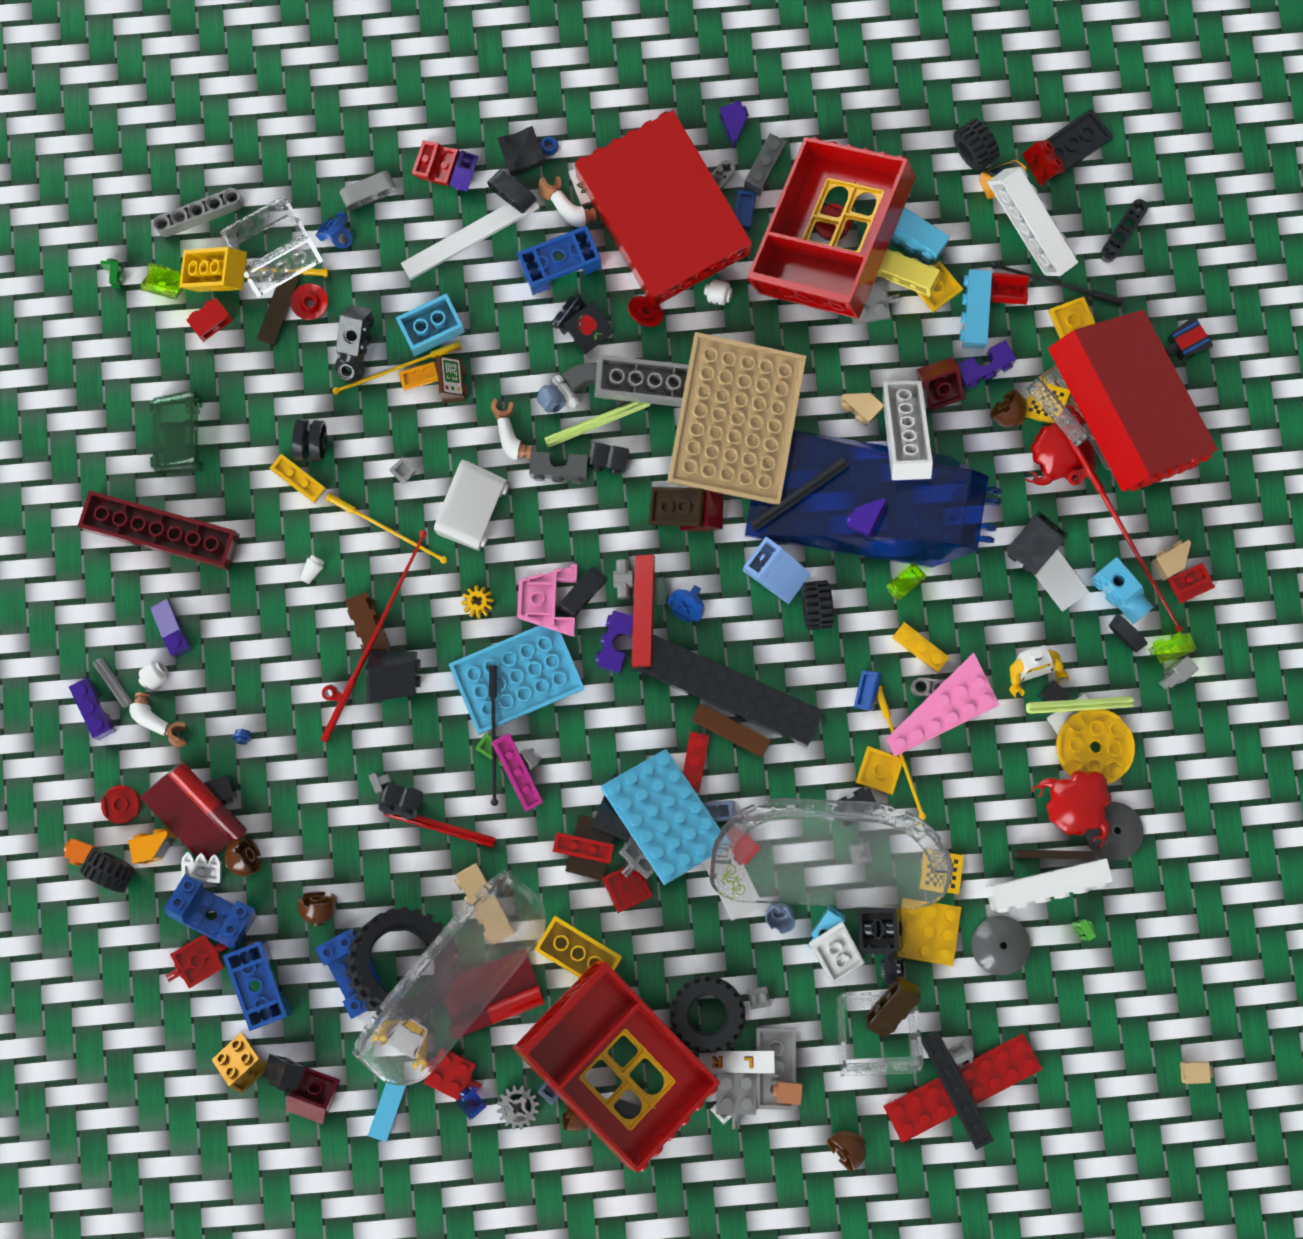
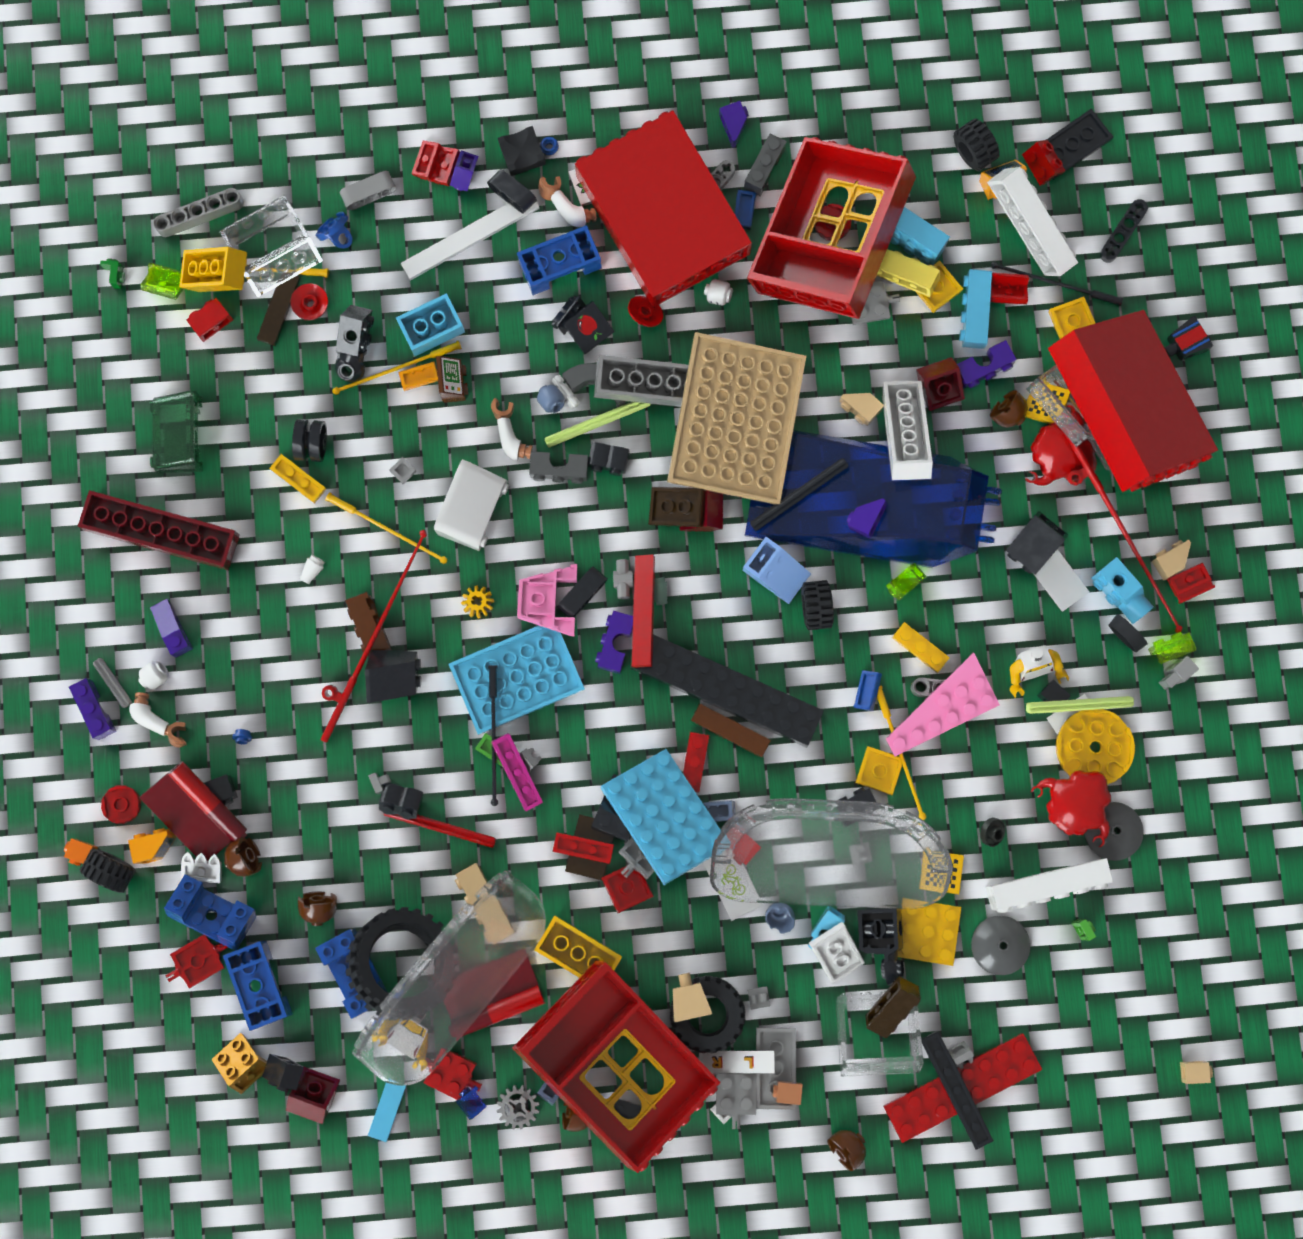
blue tile [668,585,705,622] -> none
dark brown tile [1013,850,1096,860] -> none
none -> tan torso [673,973,712,1022]
none -> pearl dark grey plate [980,817,1005,847]

